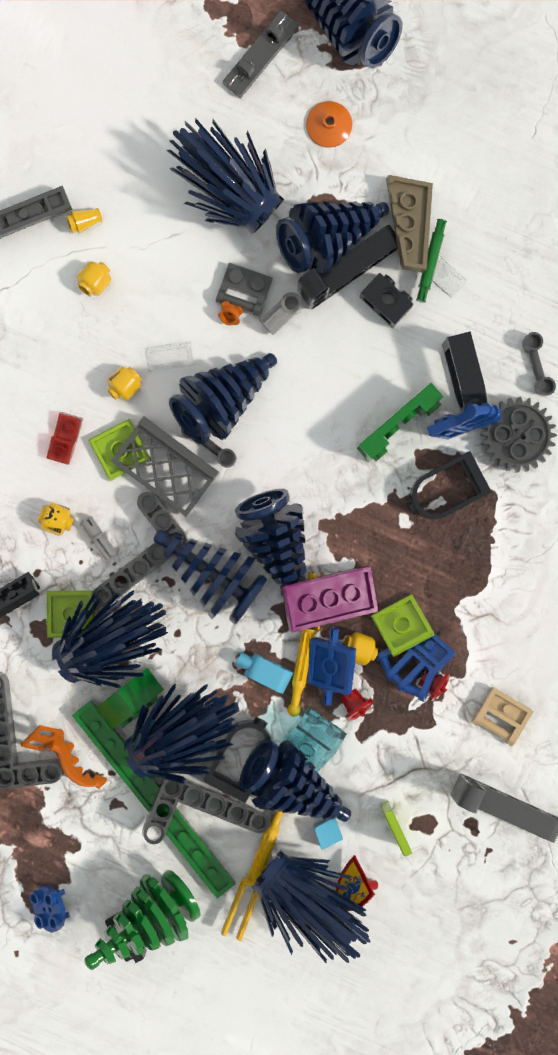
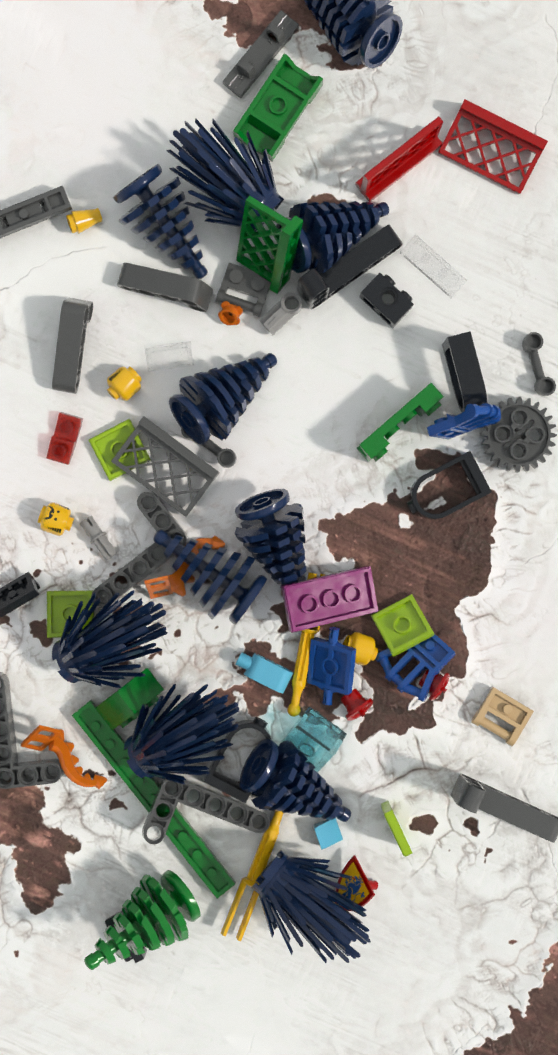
blue plate [30,885,70,933] -> none
yellow head [77,261,111,297] -> none
orange dish [306,101,352,148] -> none
dark tan wing [386,175,433,273] -> none
green piece [416,219,447,303] -> none
none -> dark grey beam [52,297,93,394]
none -> dark blue plant [113,164,208,279]
none -> dark grey beam [117,263,213,312]
none -> orange piece [144,536,225,599]
none -> green piece [233,53,323,161]
none -> green fence [236,196,303,294]
none -> red fence [355,116,443,202]
none -> red fence [438,99,548,194]

